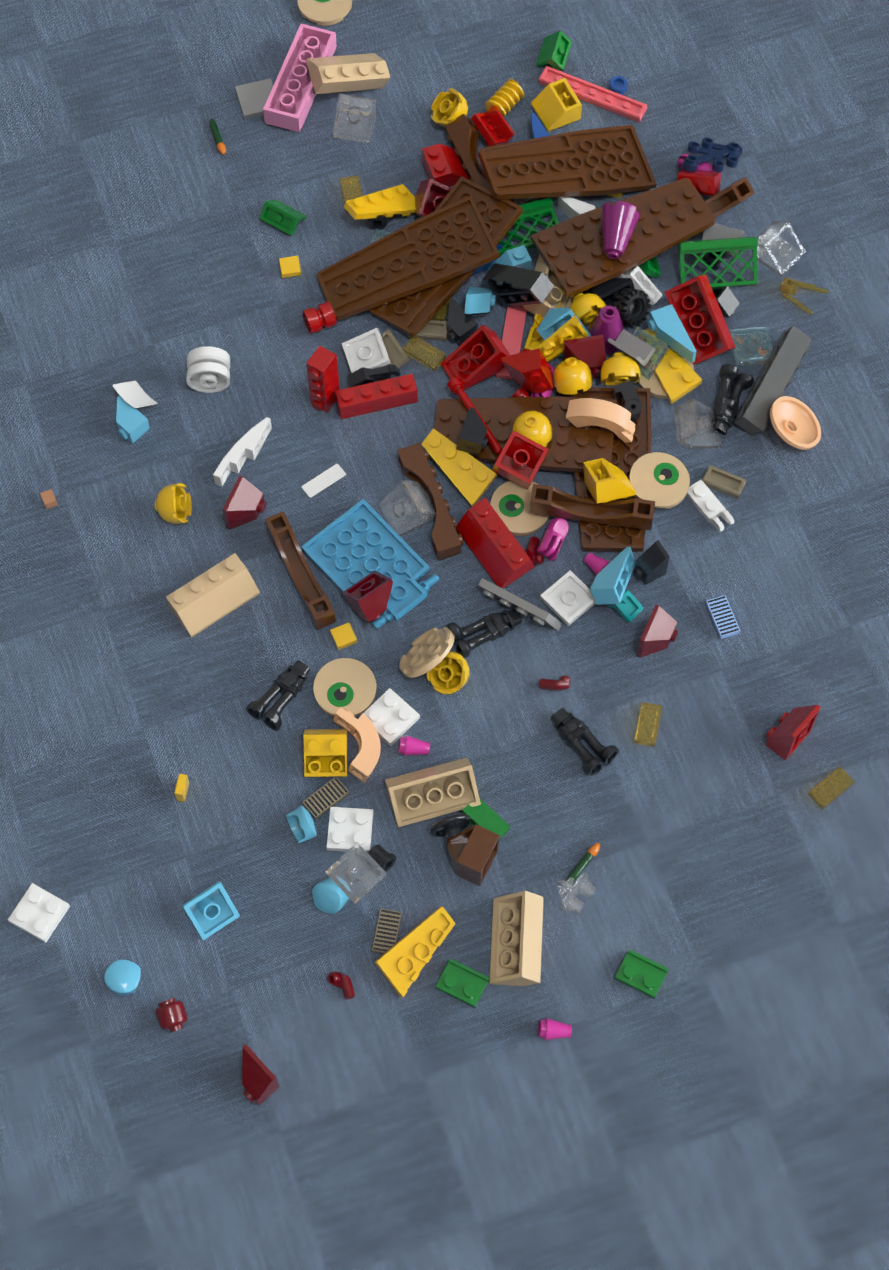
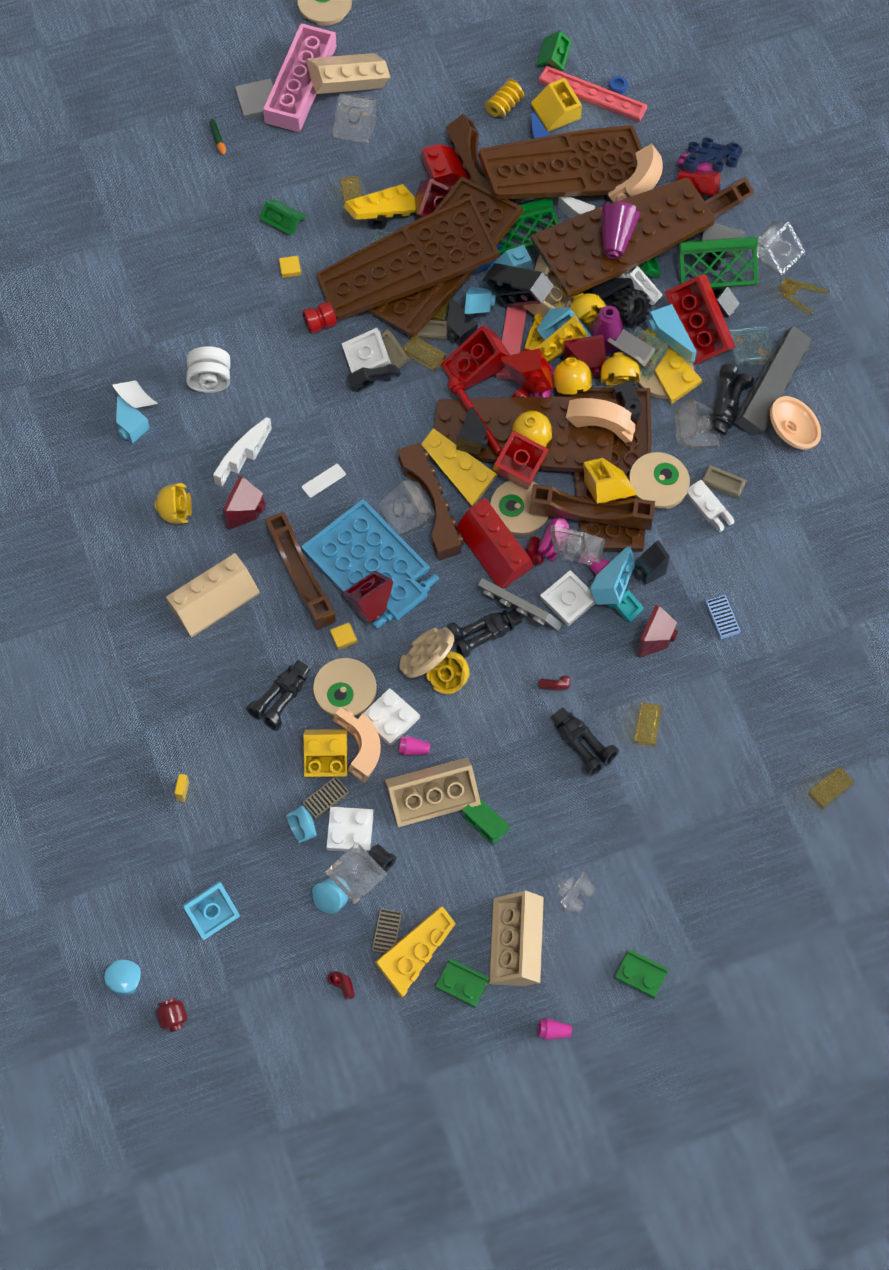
white plate [8,883,70,943] -> none
nougat piece [40,489,58,509] -> none
dark red slope [242,1044,279,1105] -> none
red brick [306,345,340,413] -> none
red brick [335,374,418,419] -> none
reddish brown piece [430,814,500,886] -> none
yellow cylinder [431,88,468,127] -> none
red bracket [471,106,515,147] -> none
dark green piece [566,843,600,885] -> none
red slope [765,705,821,761] -> none
none -> clear slope [550,525,606,565]
none -> light nougat arch [608,143,663,202]

